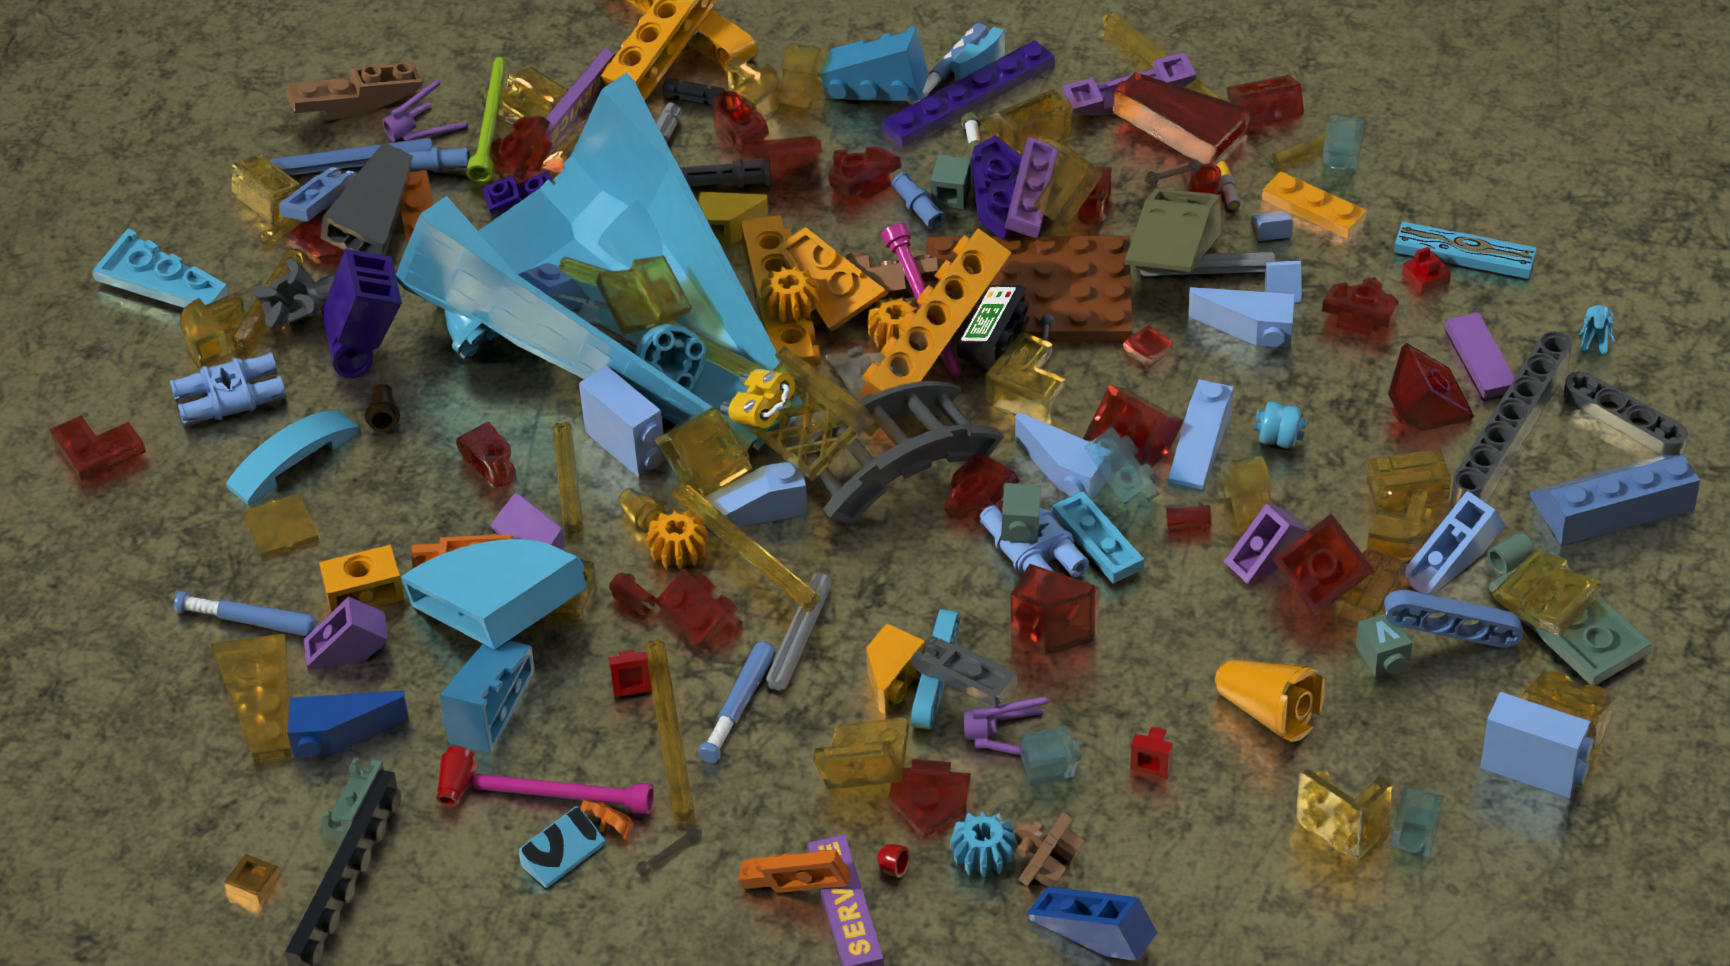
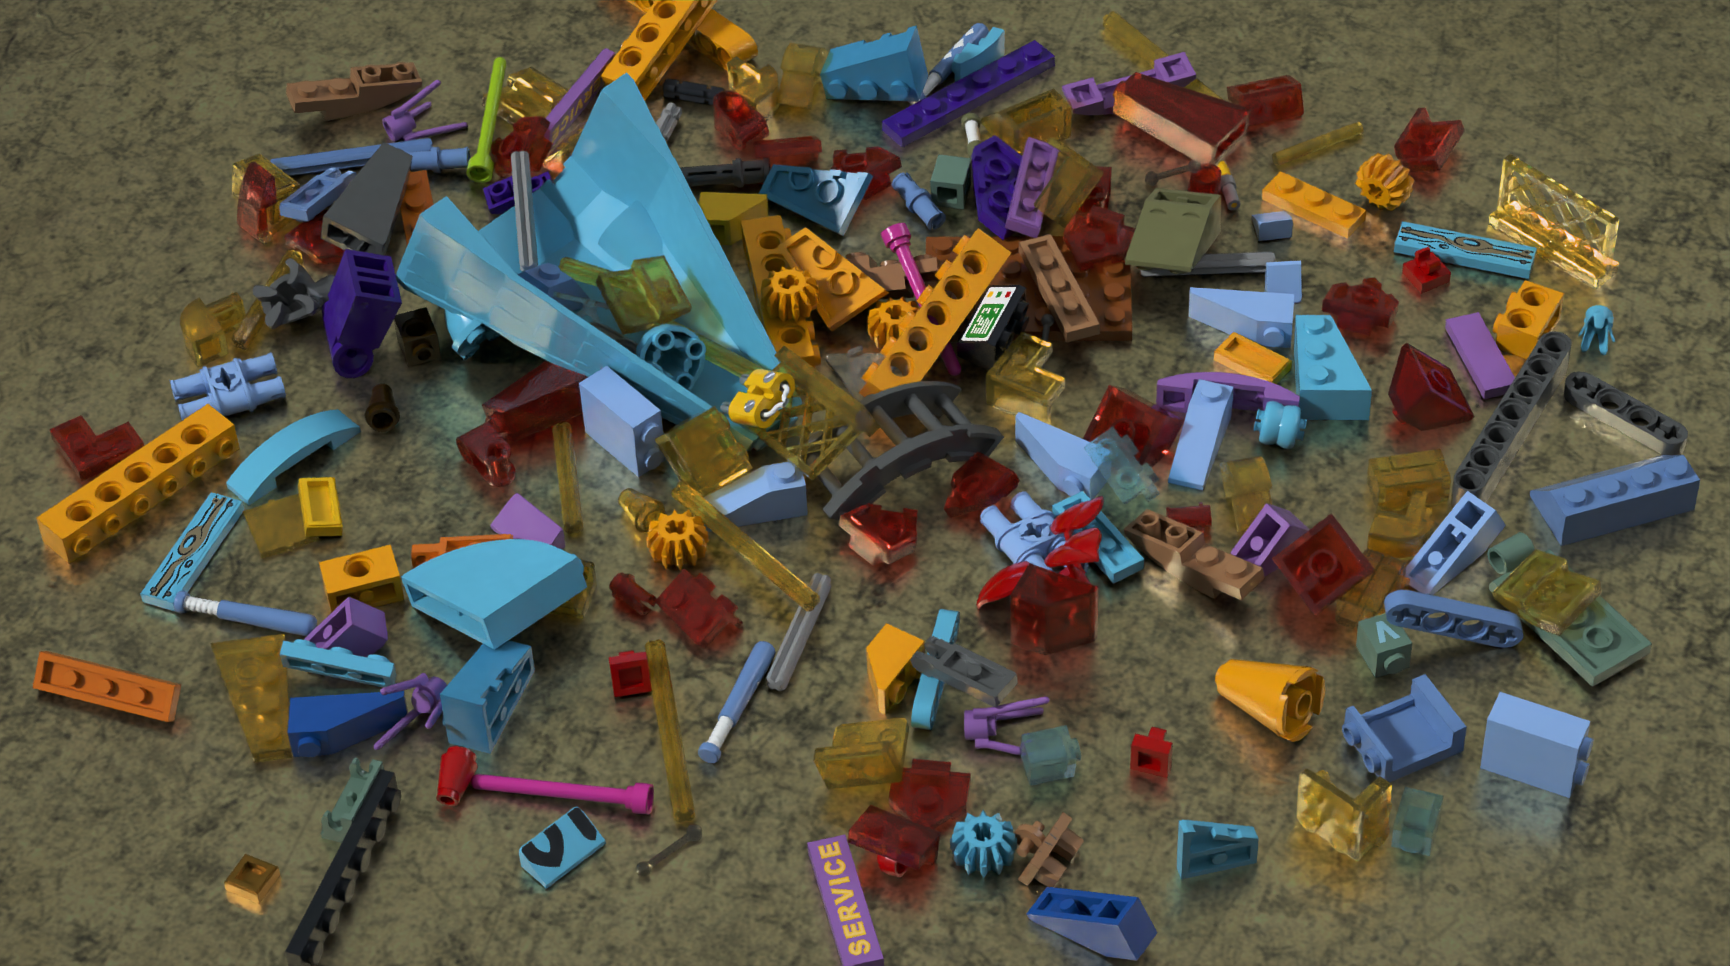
medium azure wing [92,228,228,316] -> none
orange piece [580,800,634,841] -> none
orange hinge [738,849,851,893] -> none
sand green brick [1001,483,1041,542] -> none
clear red tile [1123,325,1173,368] -> none
clear light blue brick [1322,114,1365,170] -> none
clear yellow slope [1522,671,1616,750] -> none
none -> orange plate [33,651,182,722]
none -> light orange brick [36,404,240,564]
none -> medium azure tile [140,492,245,611]
none -> clear red slope [237,161,277,240]
none -> medium azure plate [280,639,397,687]
none -> yellow tile [298,477,343,537]
none -> medium lavender plant [374,673,447,750]
none -> dark brown brick [394,307,441,367]
none -> clear red slope [482,361,588,442]
none -> light grey axle [511,151,538,272]
none -> dark azure wing [759,164,874,236]
none -> clear red plate [839,503,918,566]
none -> clear red bracket [848,805,941,870]
none -> red plant [976,496,1104,611]
none -> medium nougat plate [1019,234,1100,342]
none -> clear red plate [1063,205,1136,271]
none -> medium nougat slope [1124,509,1265,600]
none -> medium lavender slope [1156,372,1300,413]
none -> medium azure wing [1176,819,1259,880]
none -> light orange tile [1214,332,1292,384]
none -> medium azure wedge [1294,315,1372,420]
none -> medium blue panel [1342,674,1467,785]
none -> light orange gear [1355,153,1415,211]
none -> clear red bracket [1394,108,1465,173]
none -> clear yellow fence [1488,154,1619,290]
none -> light orange brick [1493,280,1564,359]

